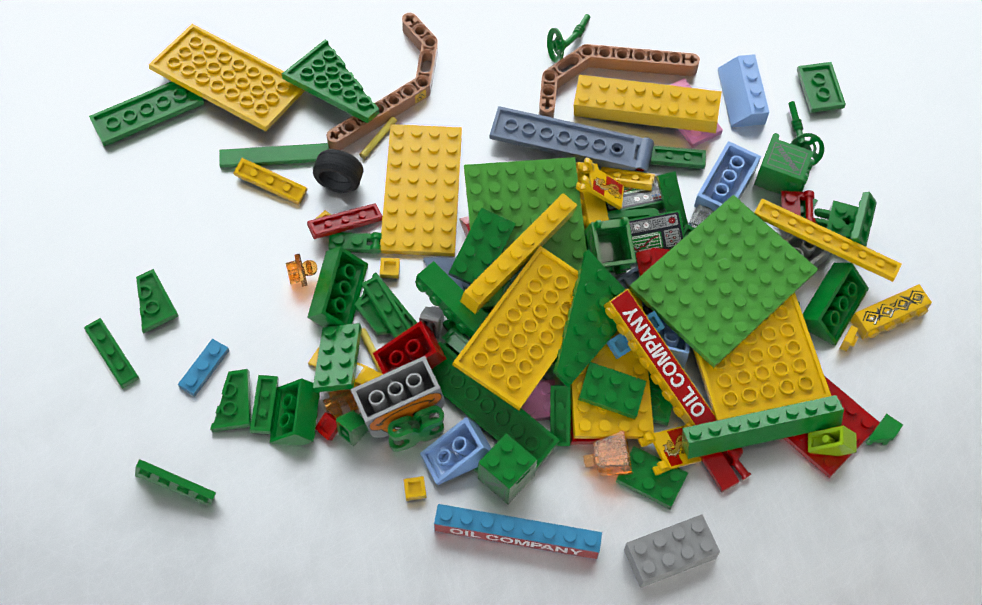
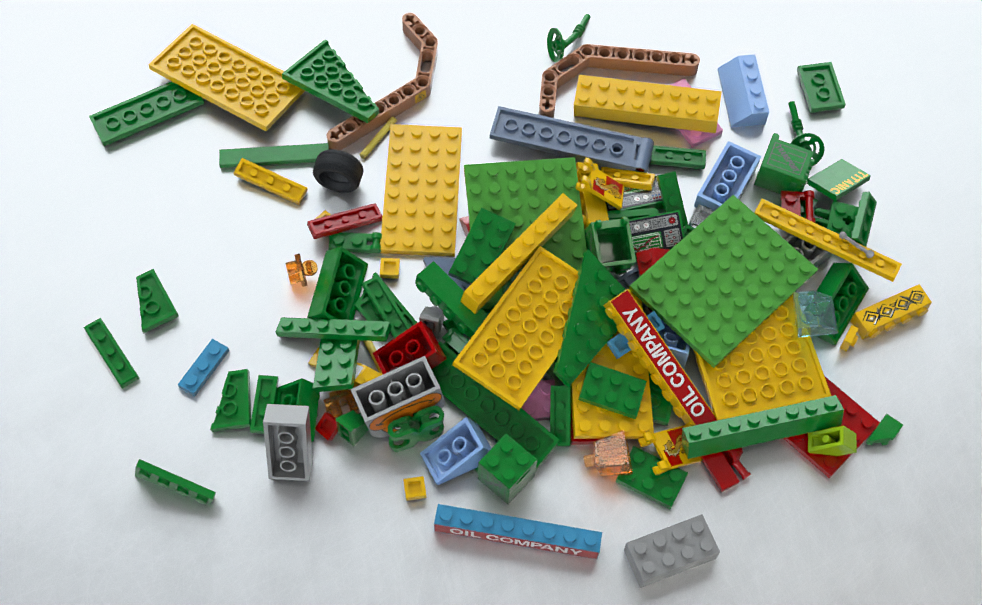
none -> light grey brick [263,404,313,481]
none -> green plate [275,317,392,342]
none -> clear light blue slope [793,290,838,337]
none -> tile [807,159,871,201]
none -> light grey hinge [839,232,874,258]

